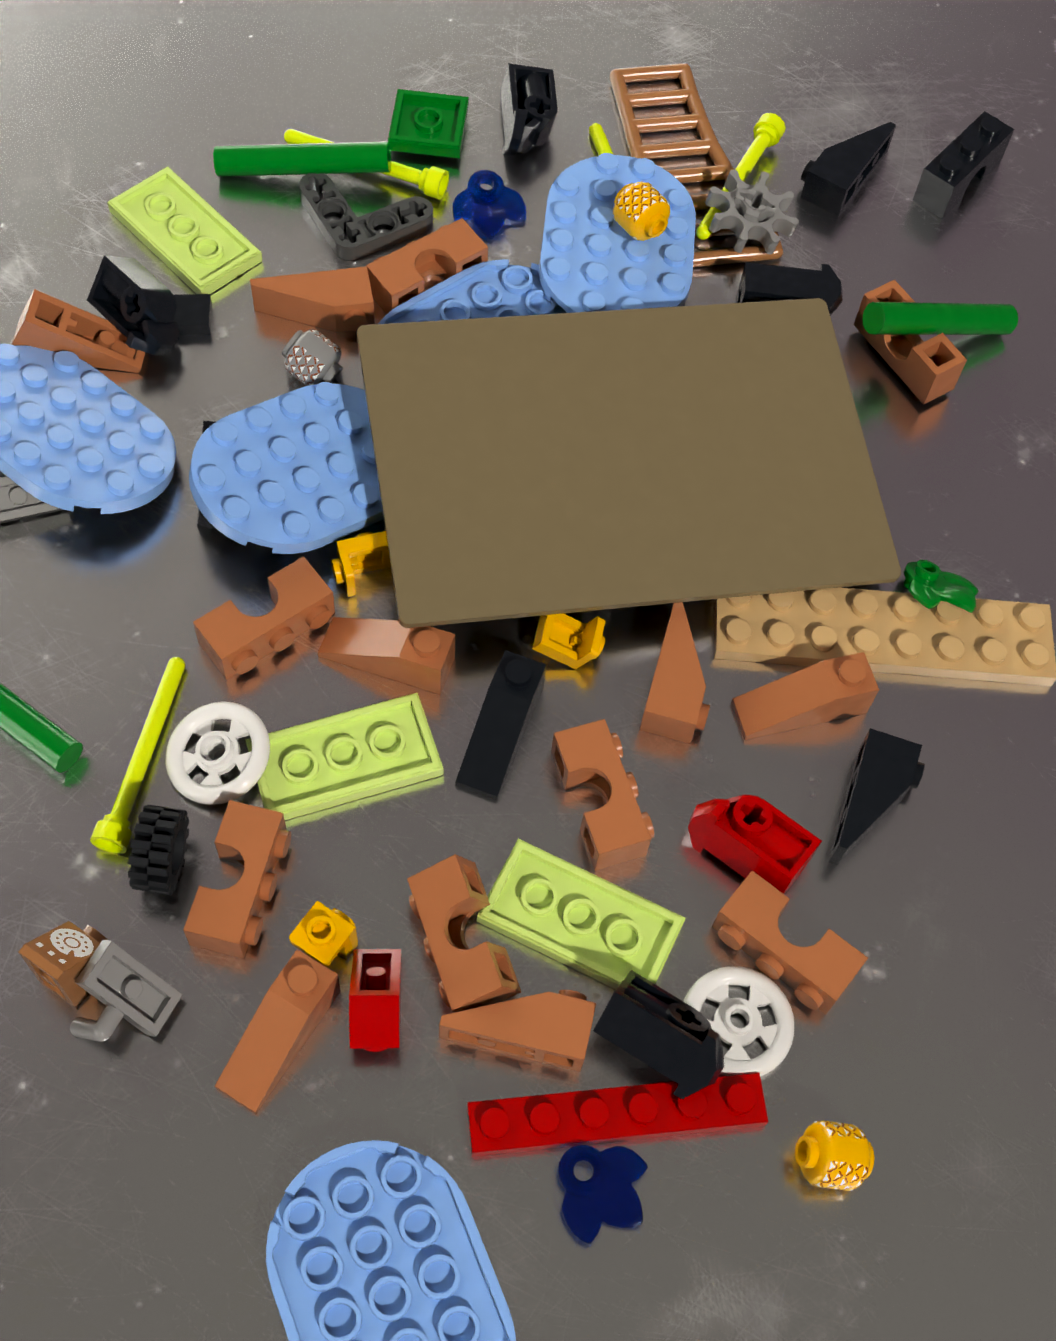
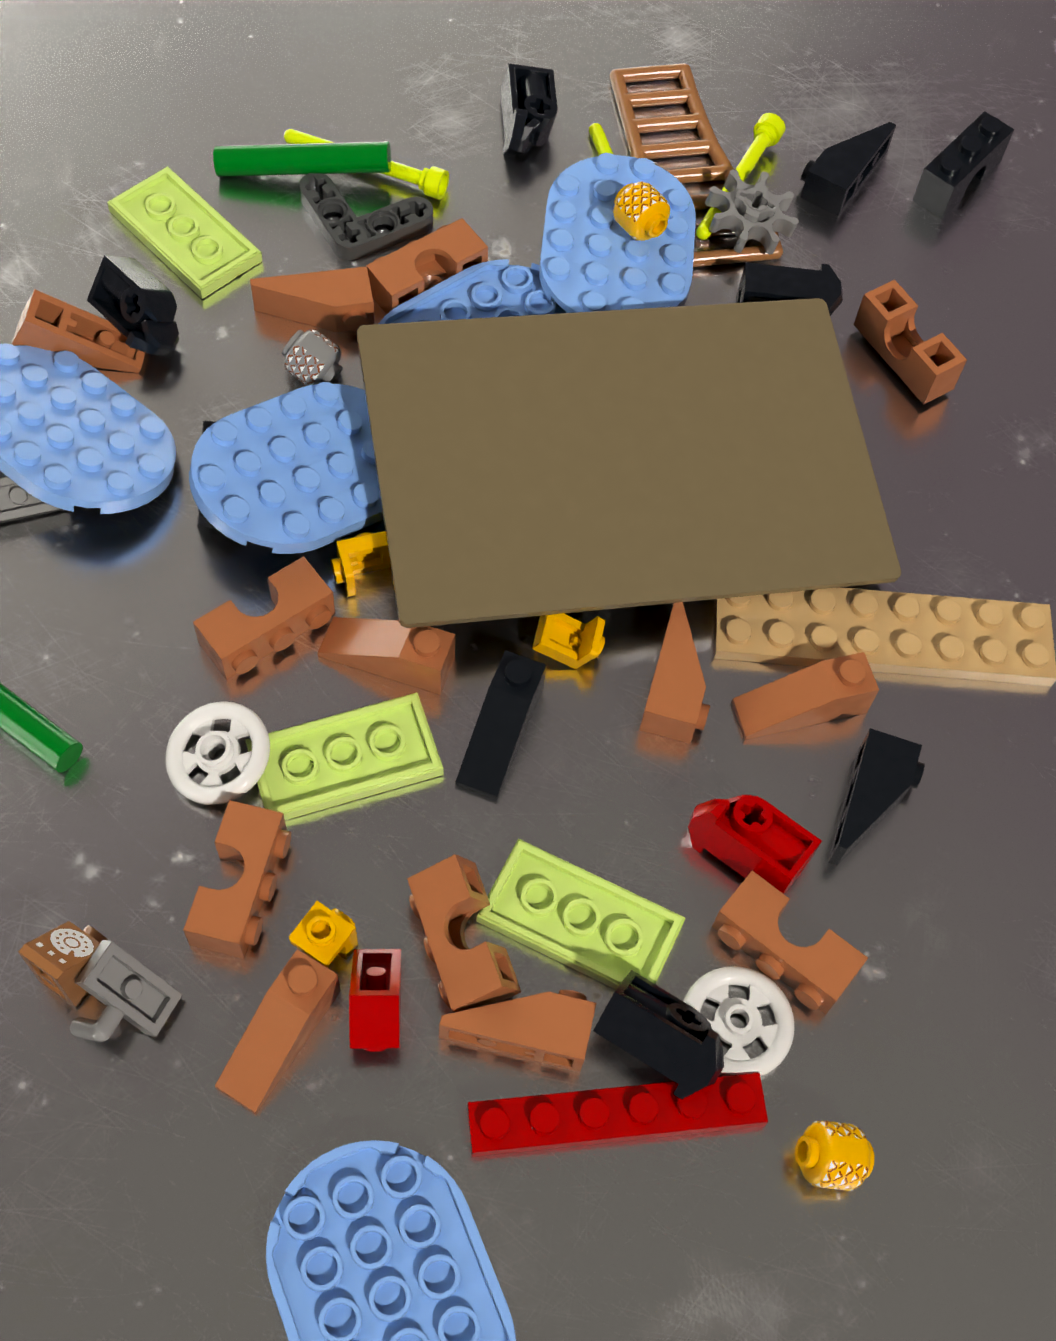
neon yellow piece [90,657,185,854] -> none
black tyre [128,805,189,895] -> none
black tile [174,294,212,335] -> none
green plate [387,89,469,159] -> none
clear blue plate [452,170,527,239] -> none
nougat arch [551,719,654,871] -> none
clear blue plate [558,1145,648,1244] -> none
green piece [862,302,1018,335] -> none
green plate [903,560,979,613] -> none

